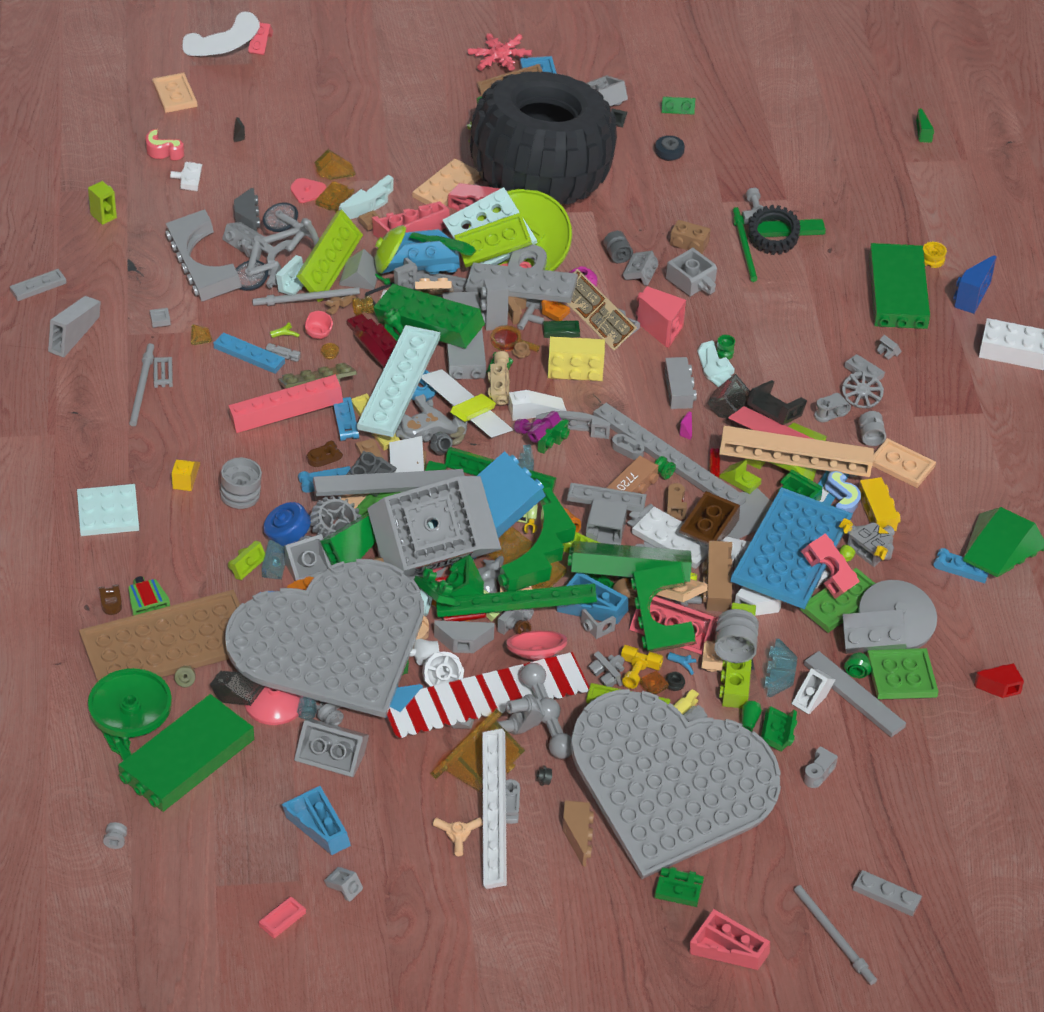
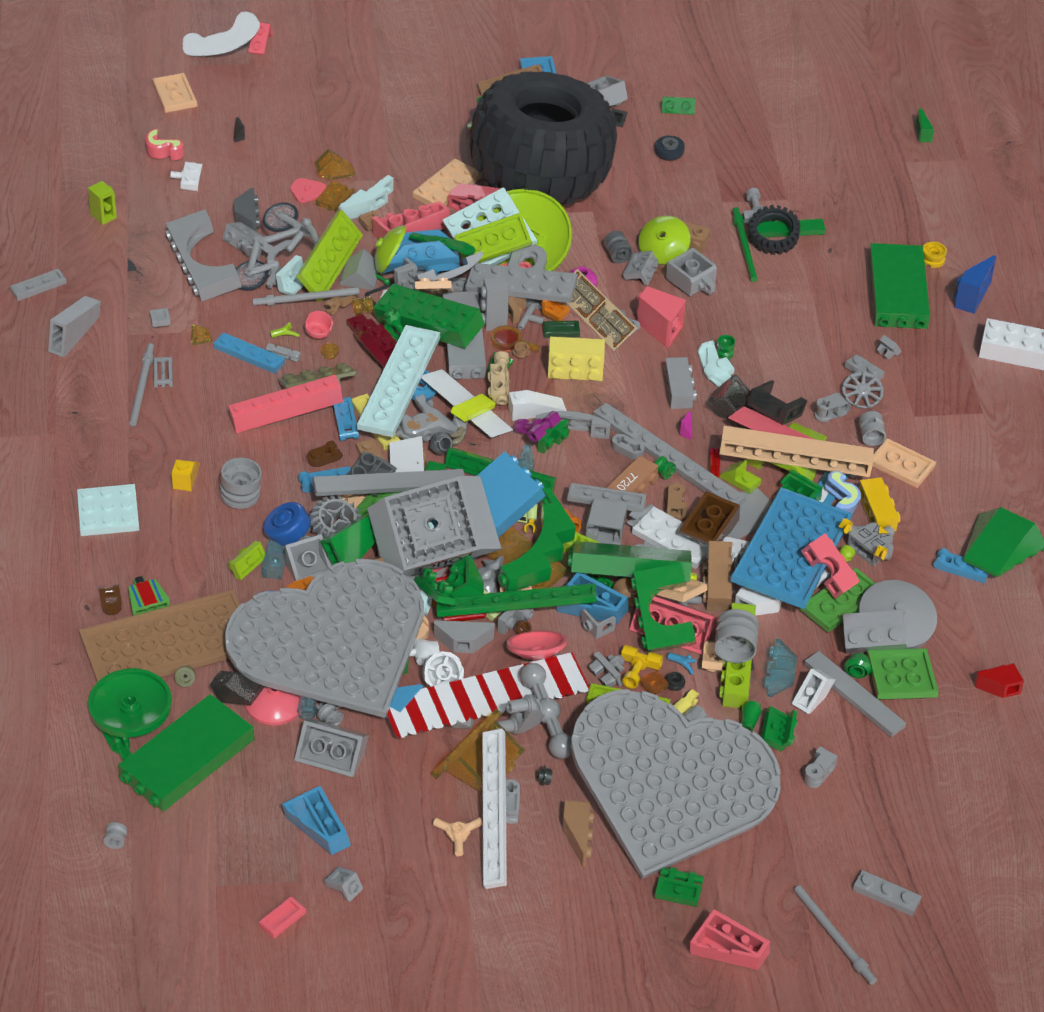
coral piece [468,33,532,71] -> none
none -> light grey slope [413,251,483,281]
none -> lime dish [639,216,691,265]

